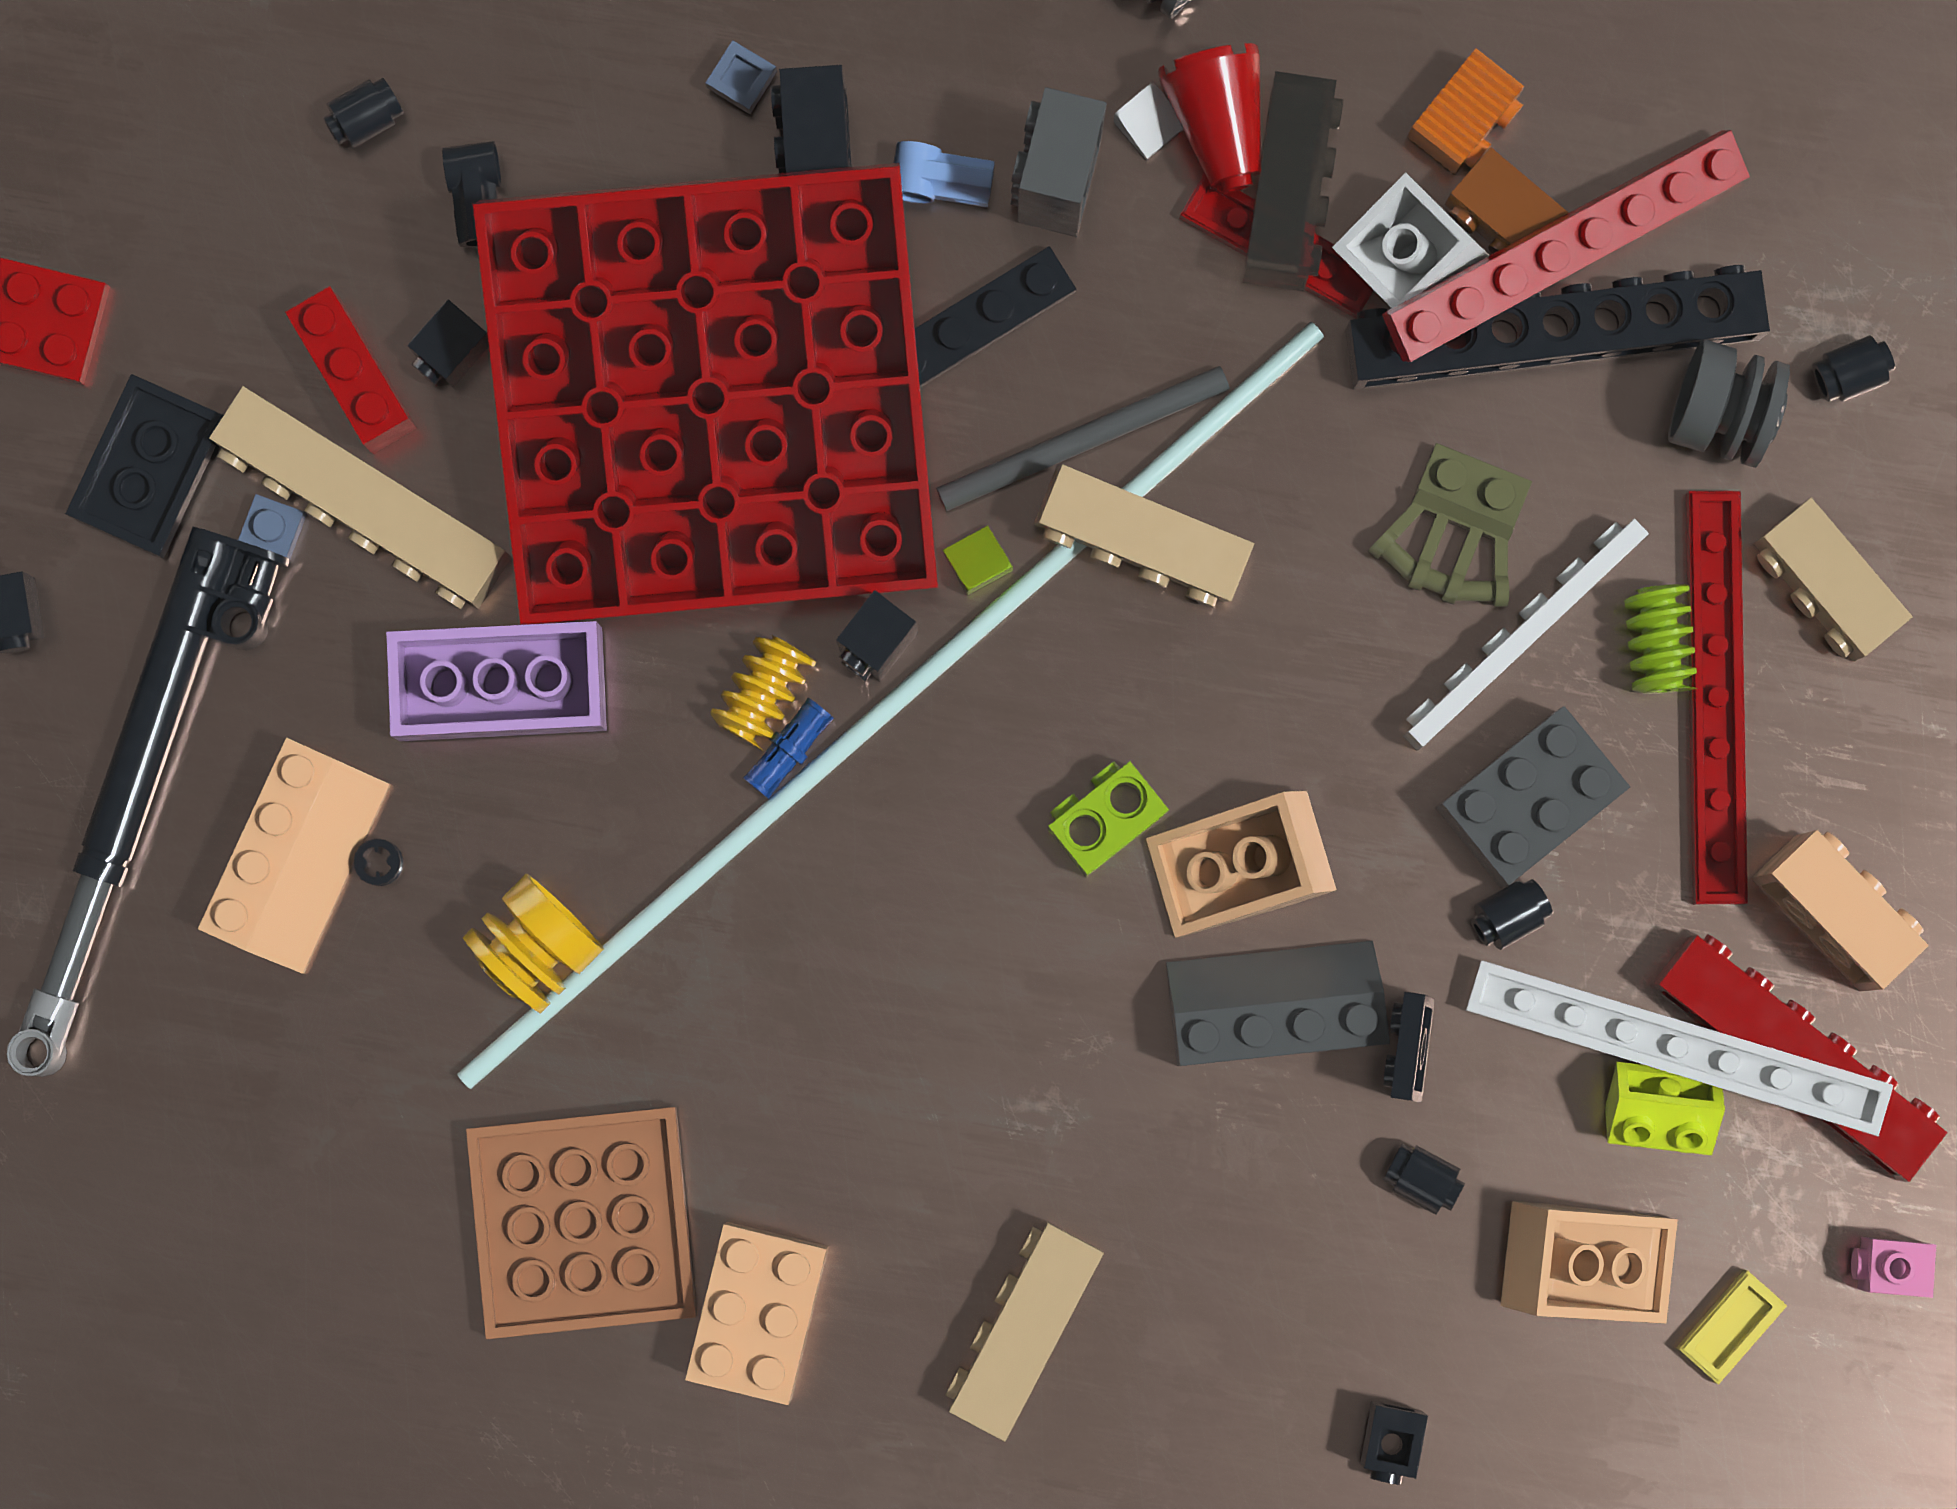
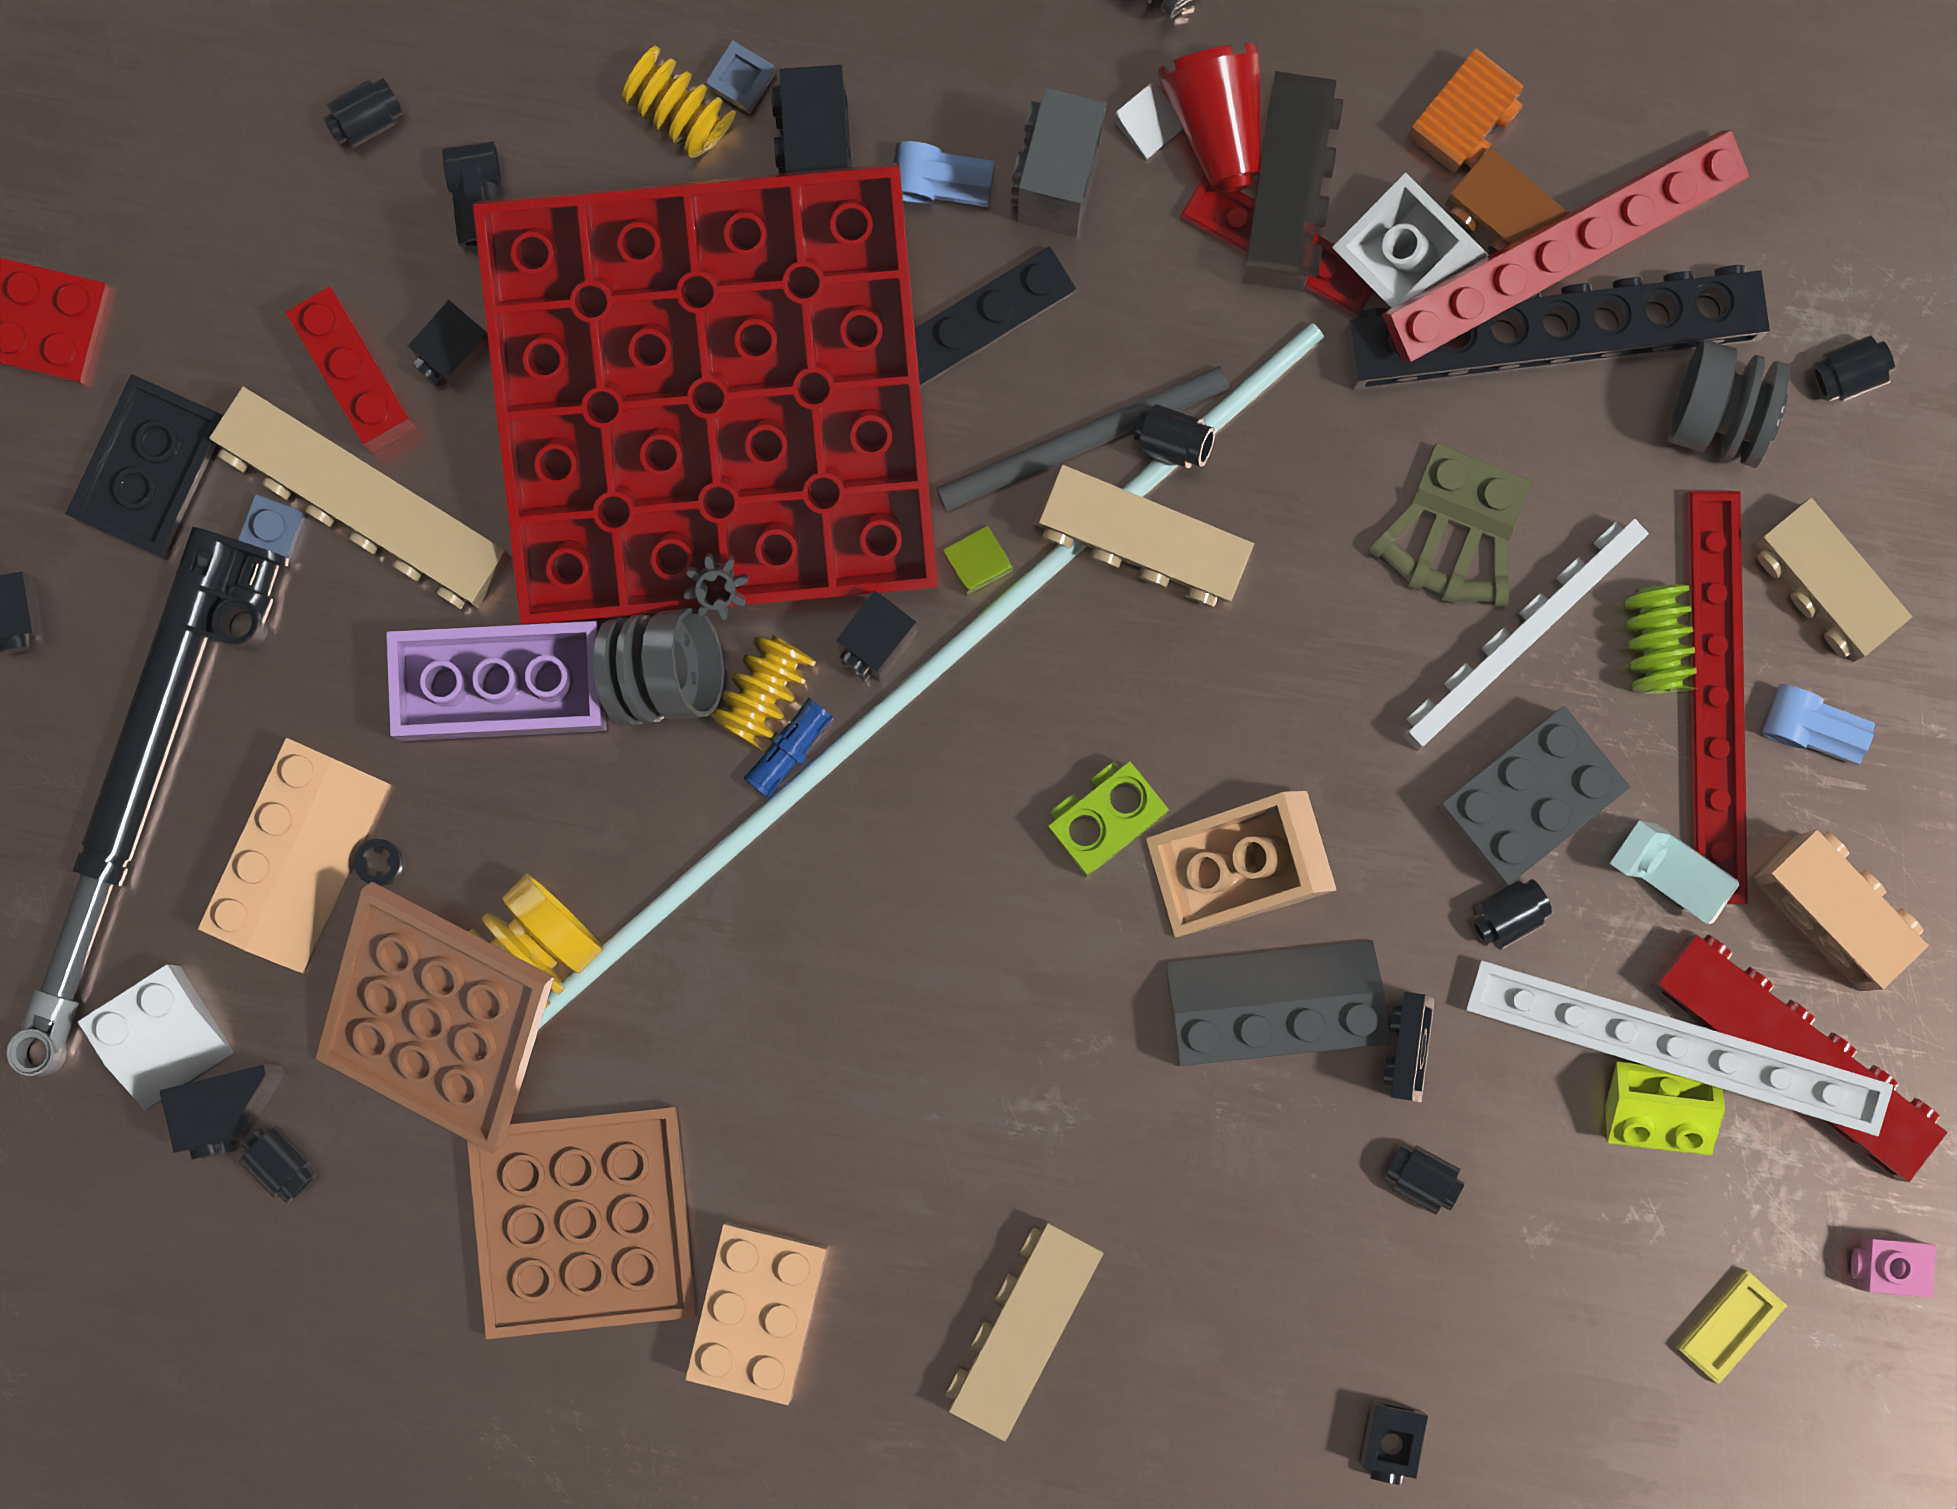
light nougat slope [1501,1201,1678,1324] -> none
none -> white slope [78,964,235,1110]
none -> black slope [159,1065,285,1160]
none -> black brick [239,1126,317,1204]
none -> nougat plate [315,882,554,1154]
none -> dark grey wheel [593,608,724,725]
none -> yellow piece [622,45,736,158]
none -> dark grey gear [684,553,749,620]
none -> black brick [1134,404,1215,468]
none -> light aqua bracket [1610,820,1739,924]
none -> light blue piece [1762,684,1875,766]

